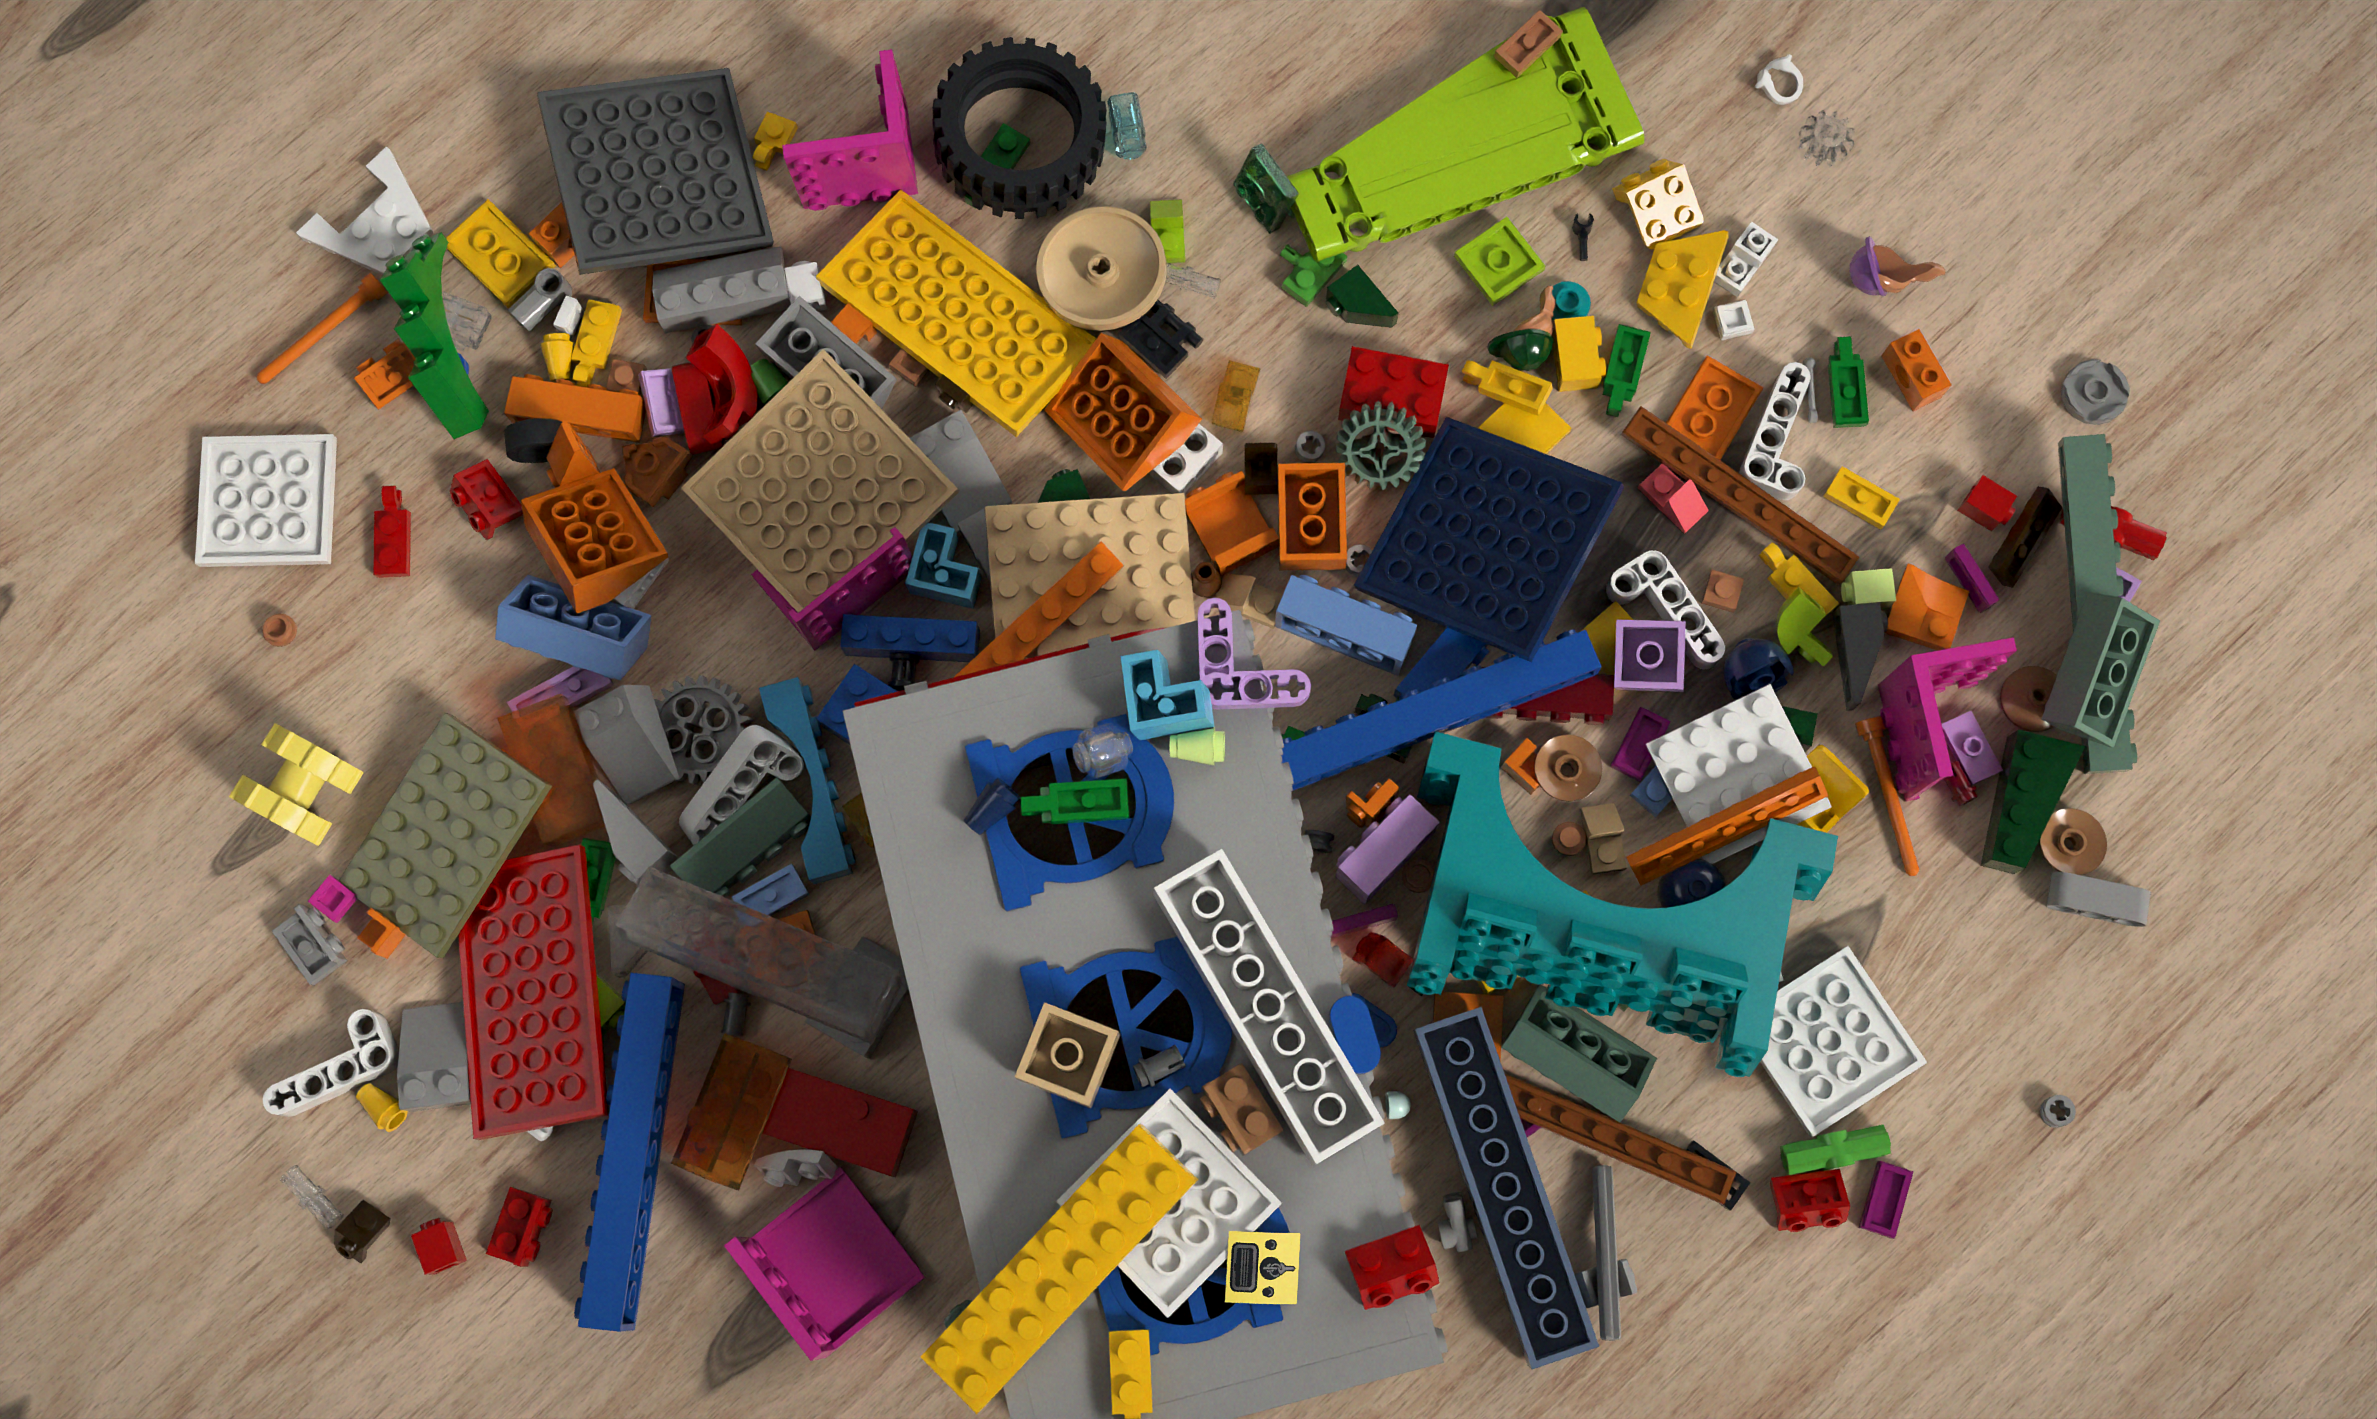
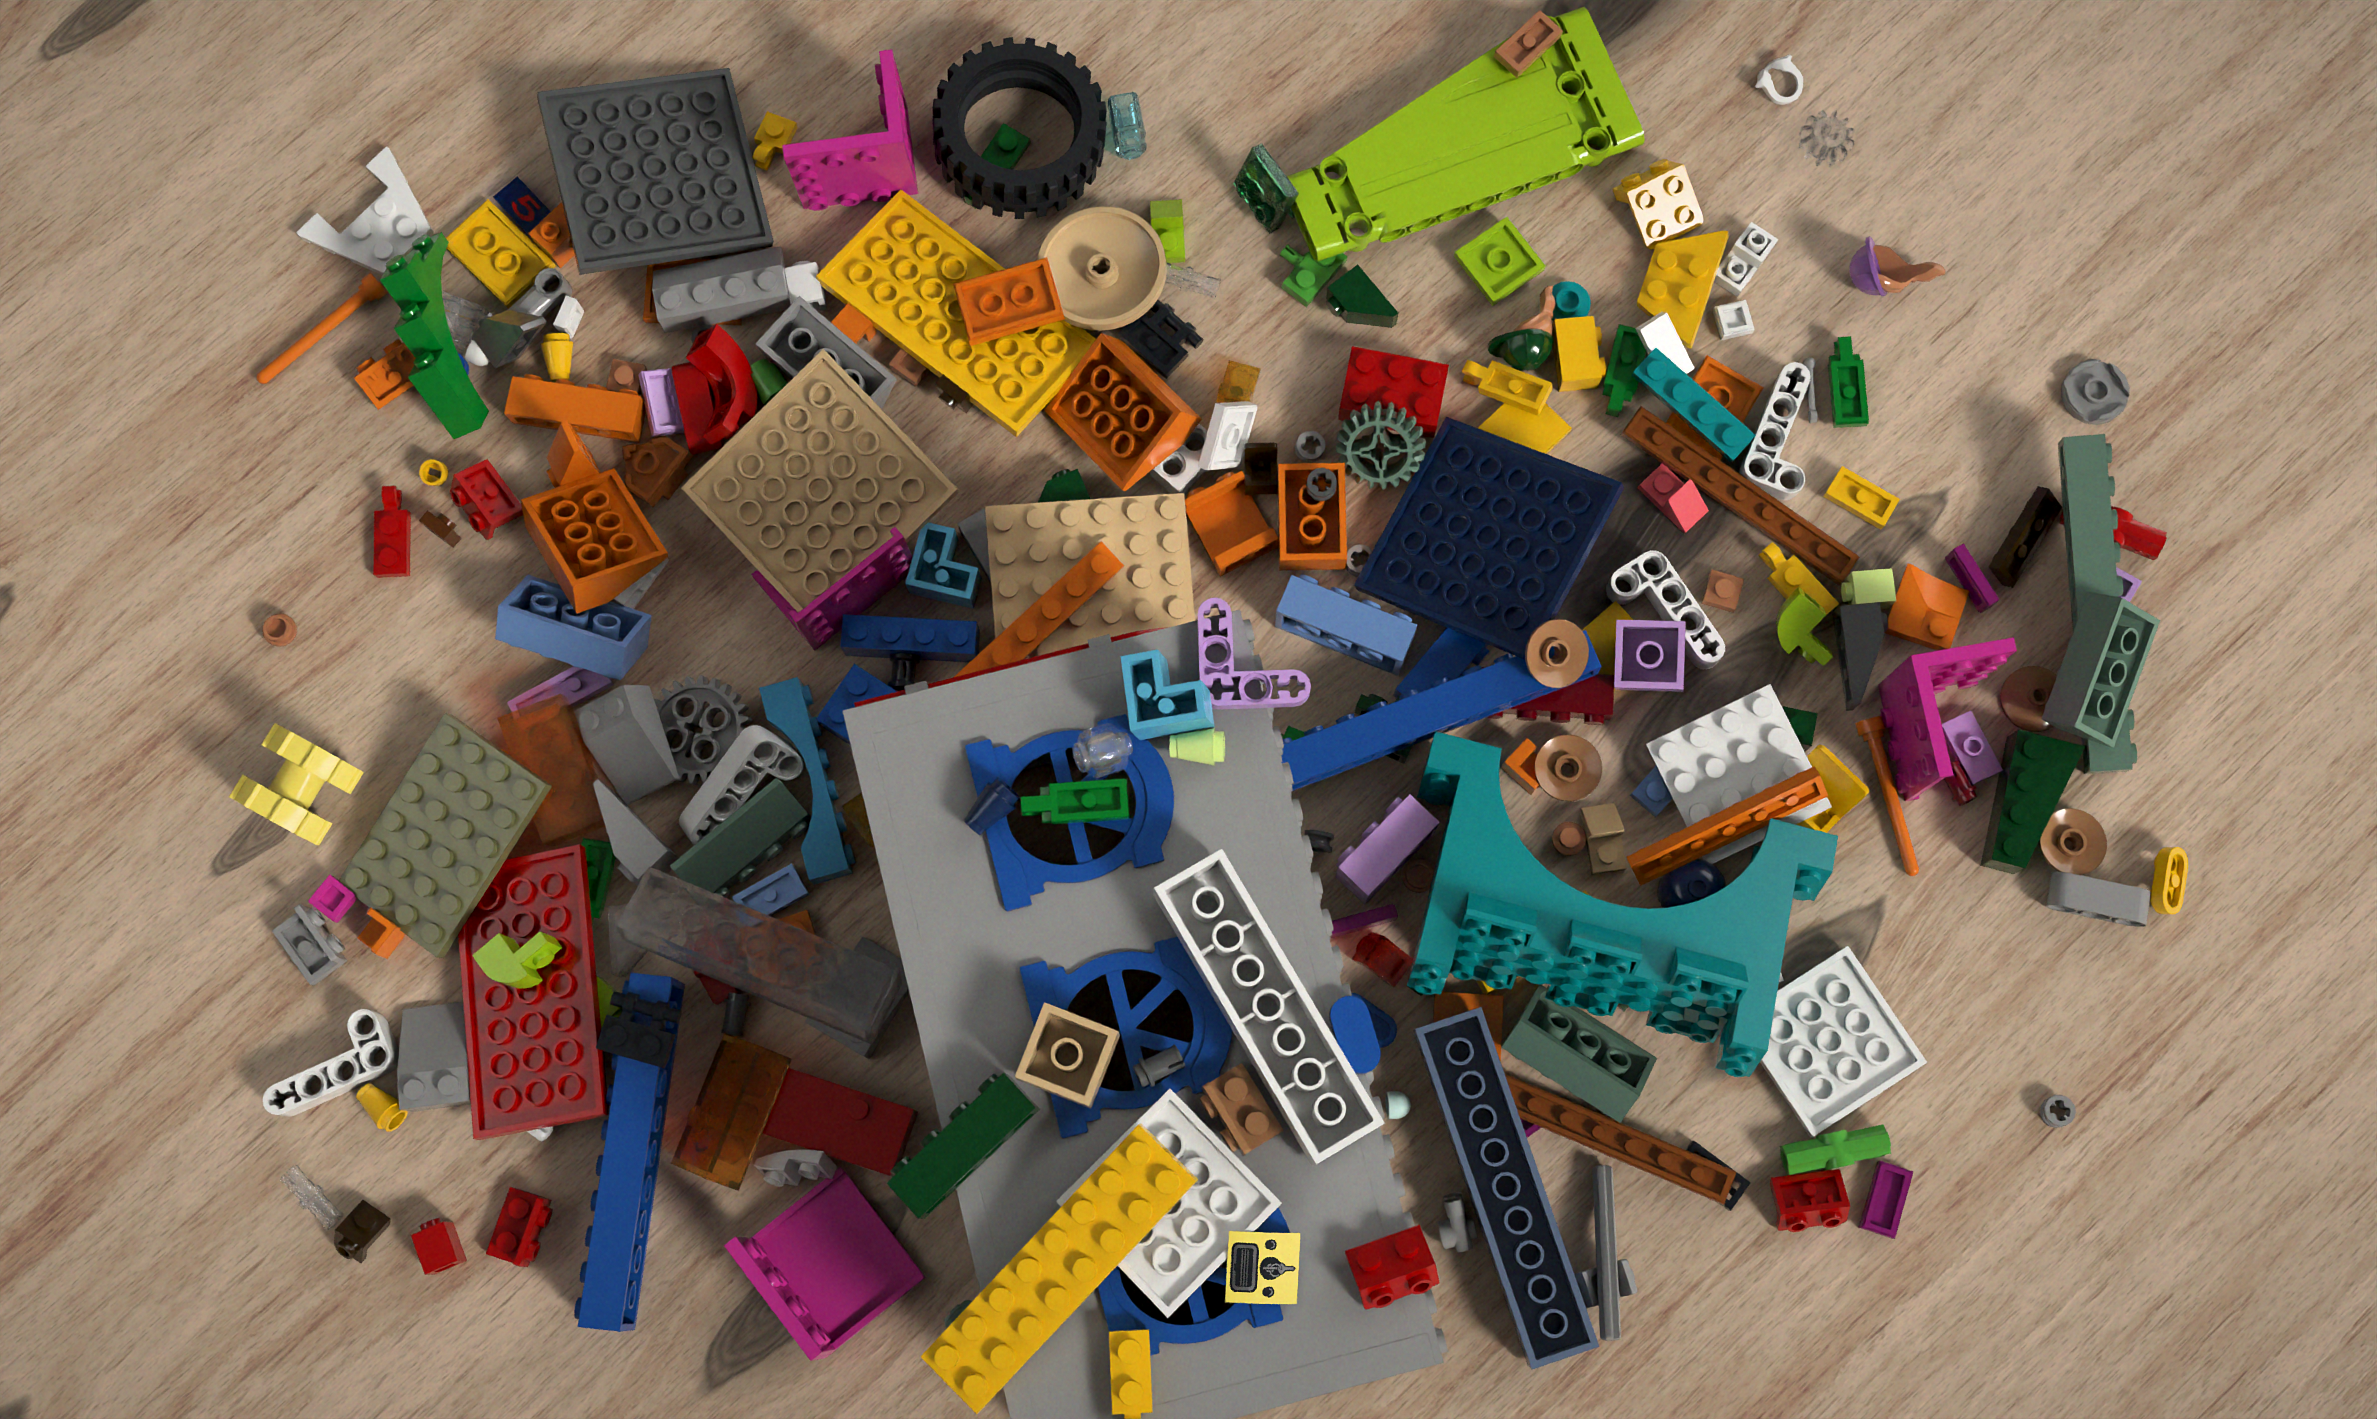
white plate [195,434,337,567] -> none
black tyre [504,418,562,463] -> none
yellow plate [571,299,622,387] -> none
light grey slope [910,410,1012,533] -> none
reddish brown cone [1191,562,1222,597] -> none
tan slope [1215,573,1283,629] -> none
orange bracket [1346,779,1399,828] -> none
black hand [1572,213,1594,261] -> none
magenta tile [1610,707,1671,782] -> none
dark blue cylinder [1723,638,1794,700] -> none
orange brick [1881,329,1952,411] -> none
red brick [1957,475,2017,532] -> none
none -> yellow hinge [419,459,449,486]
none -> reddish brown plate [419,510,461,548]
none -> white hinge [465,340,490,366]
none -> flat silver slope [472,310,547,368]
none -> lime brick [472,932,562,989]
none -> clear blue tile [493,176,551,240]
none -> black plate [596,991,682,1069]
none -> dark green brick [887,1073,1040,1219]
none -> orange tile [953,257,1065,346]
none -> white tile [1198,401,1257,471]
none -> dark grey bush [1306,468,1337,501]
none -> medium nougat dish [1525,619,1589,688]
none -> teal brick [1632,347,1756,463]
none -> white tile [1635,312,1694,374]
none -> yellow plate [2150,847,2188,914]

